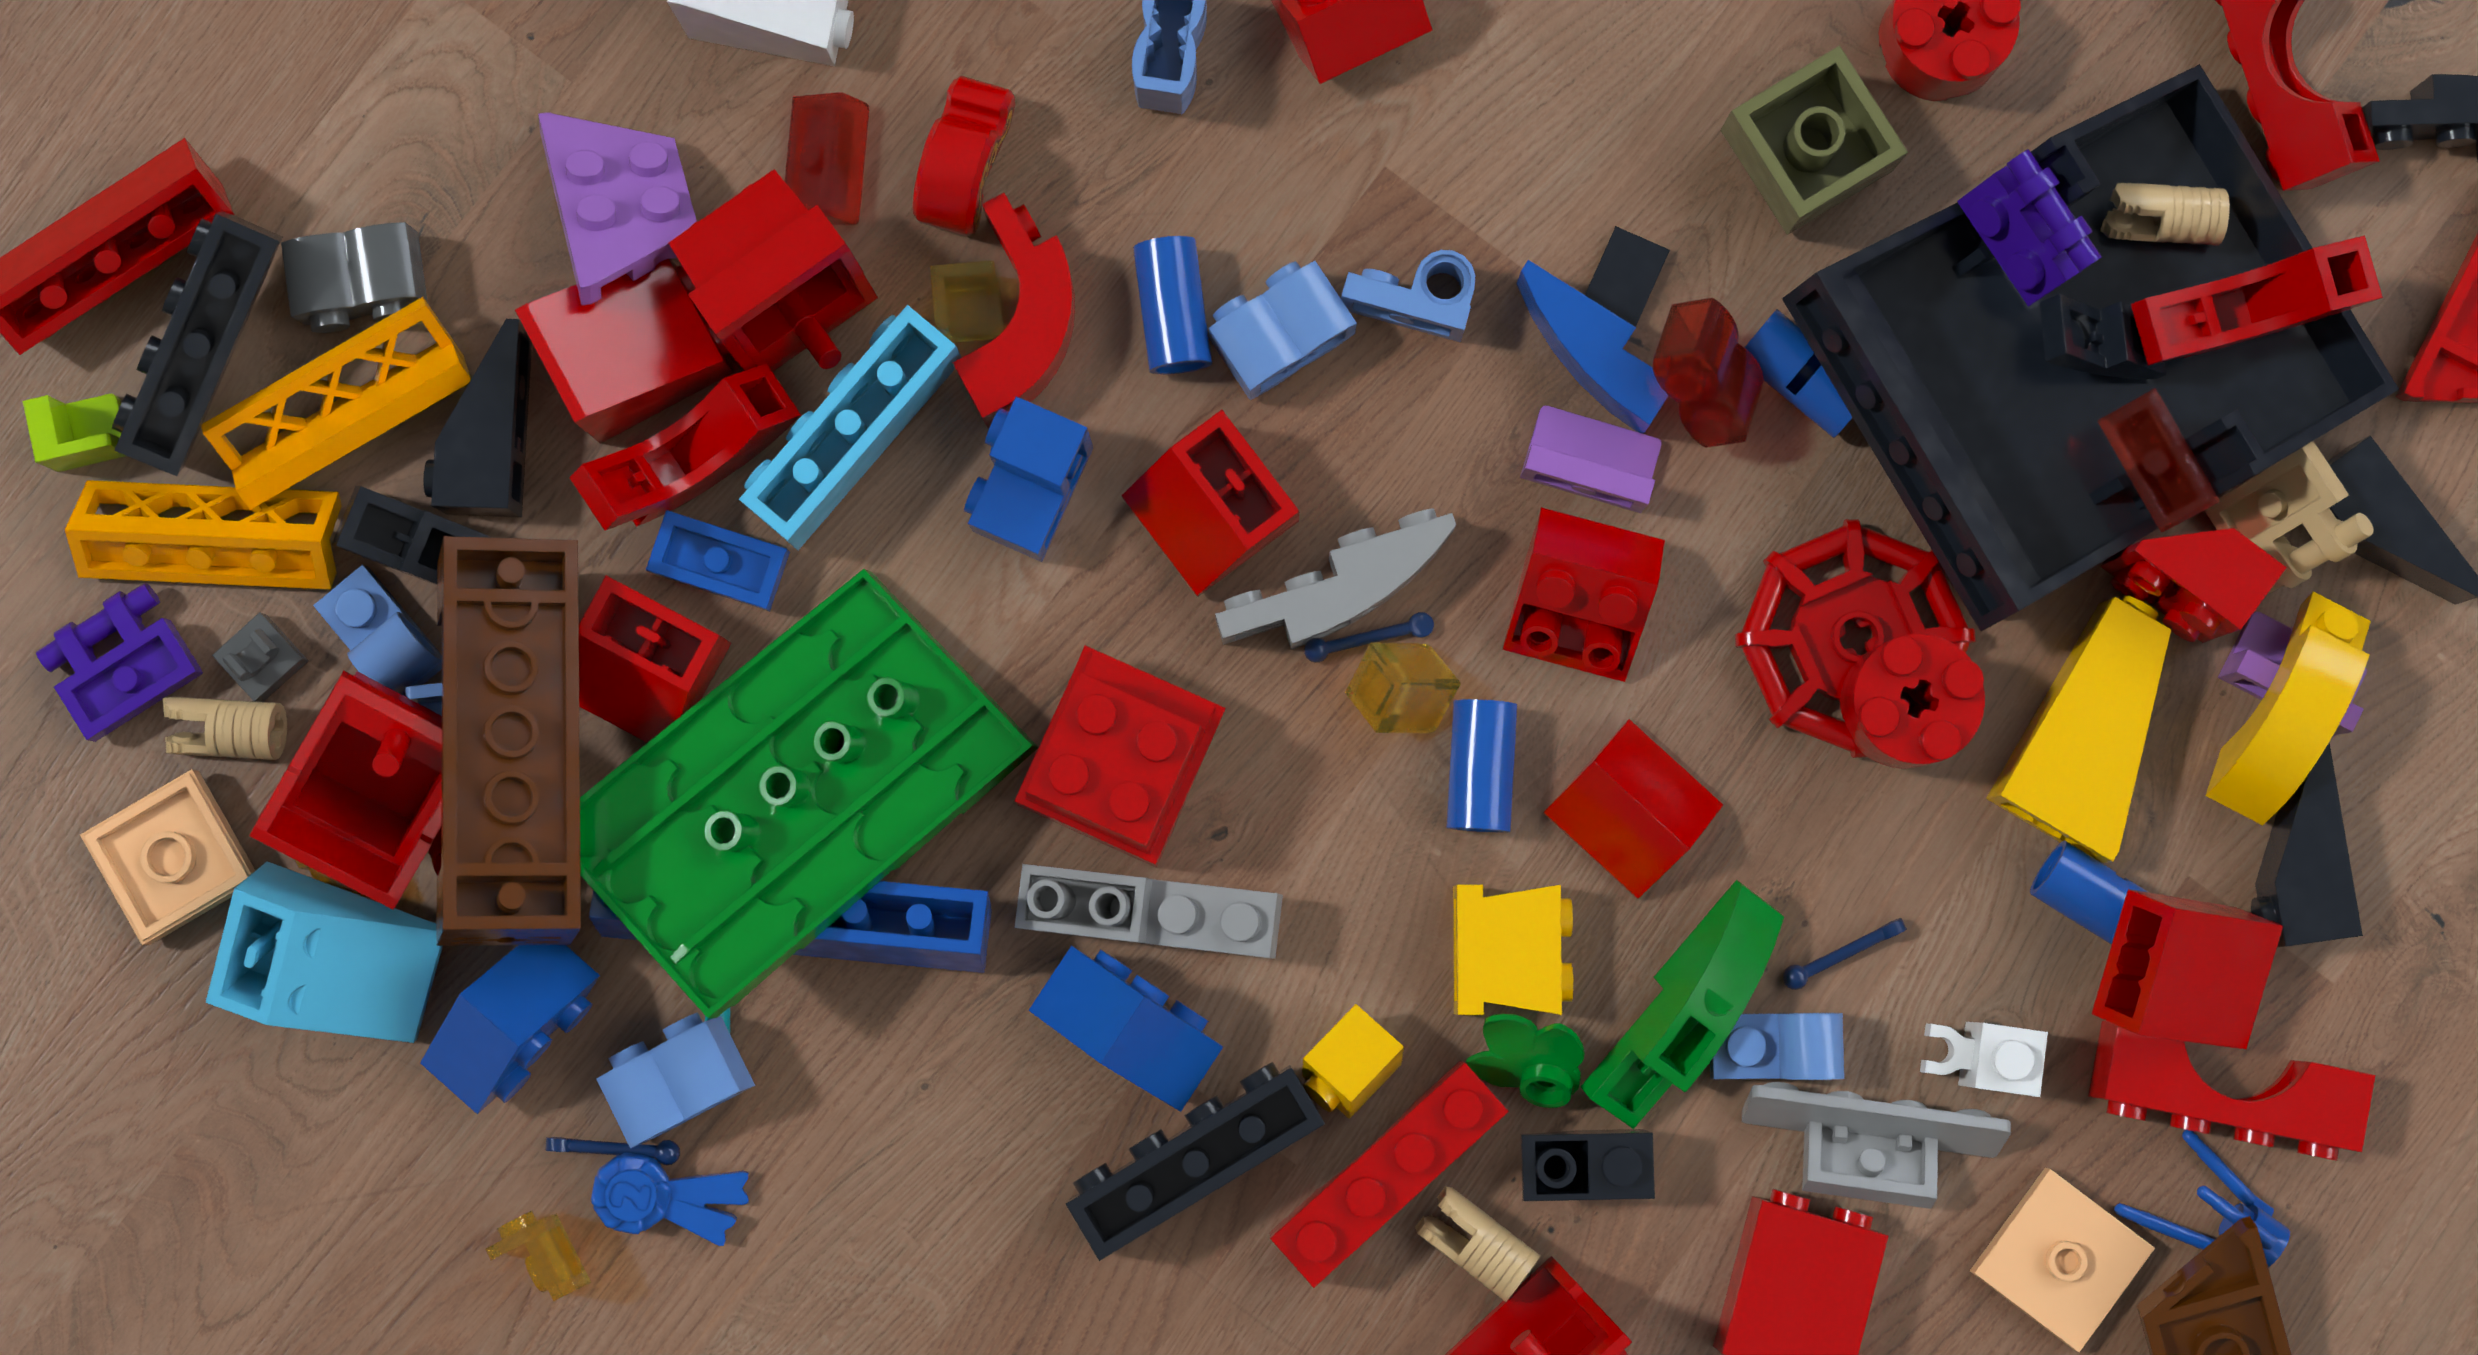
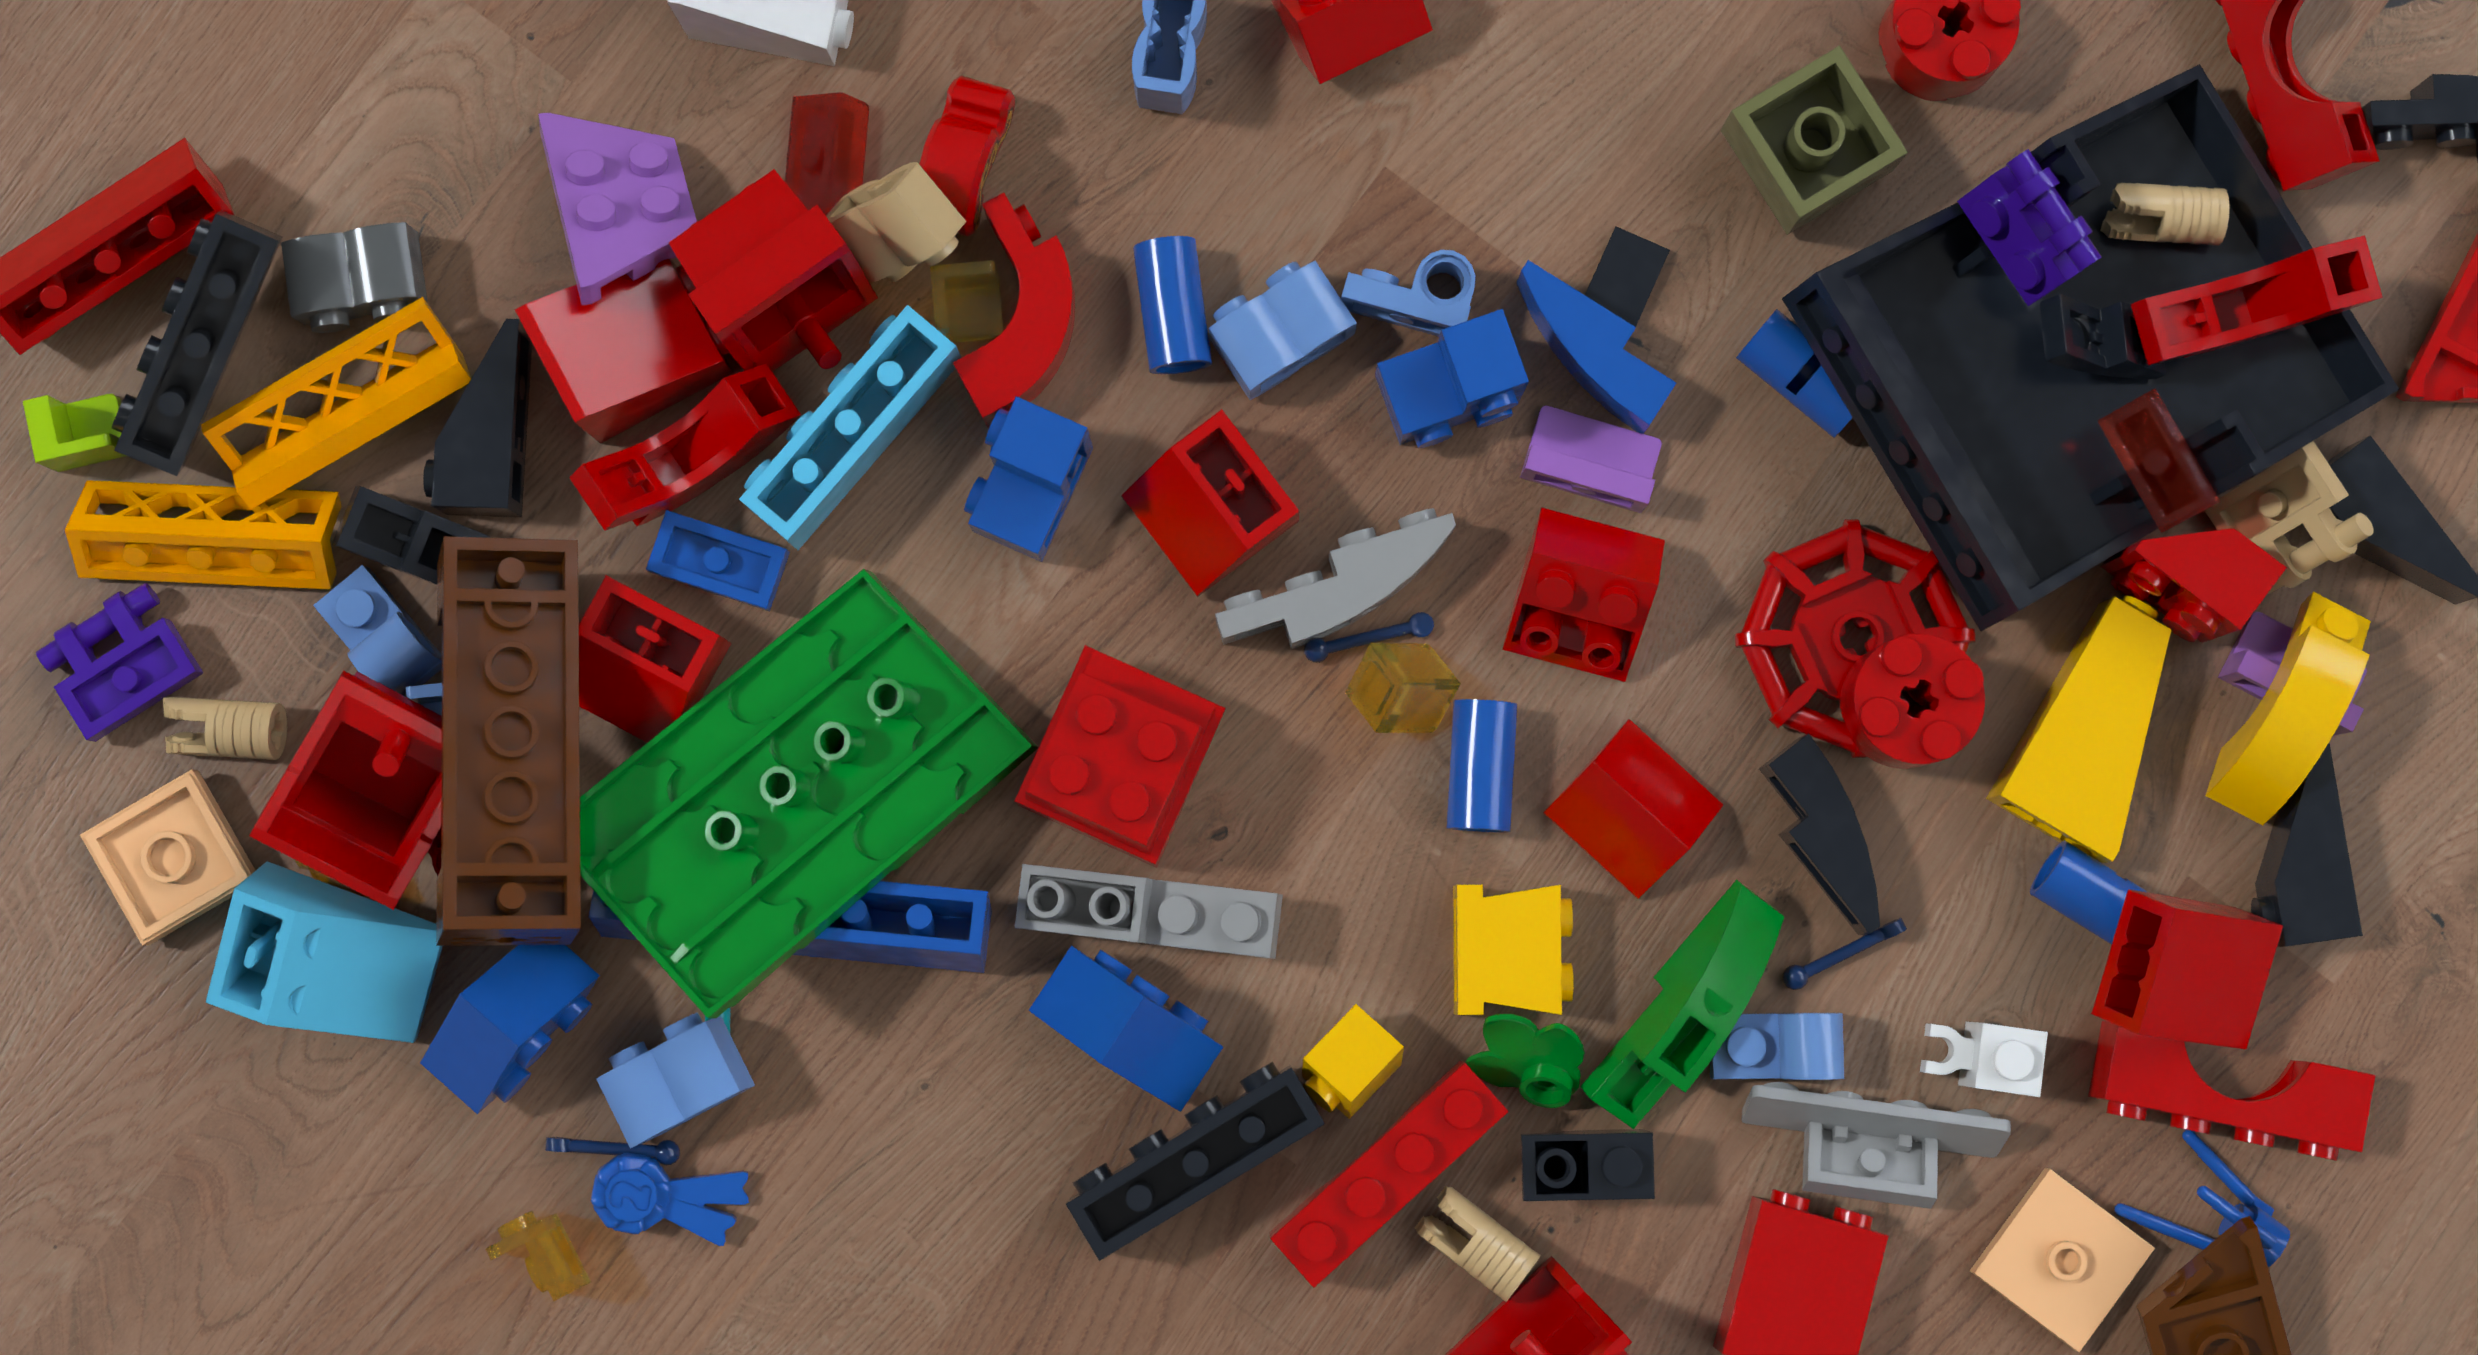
dark grey tile [212,612,309,702] -> none
clear red brick [1653,297,1764,448] -> none
none -> tan brick [826,162,966,282]
none -> blue brick [1375,309,1529,448]
none -> black slope [1759,733,1880,935]

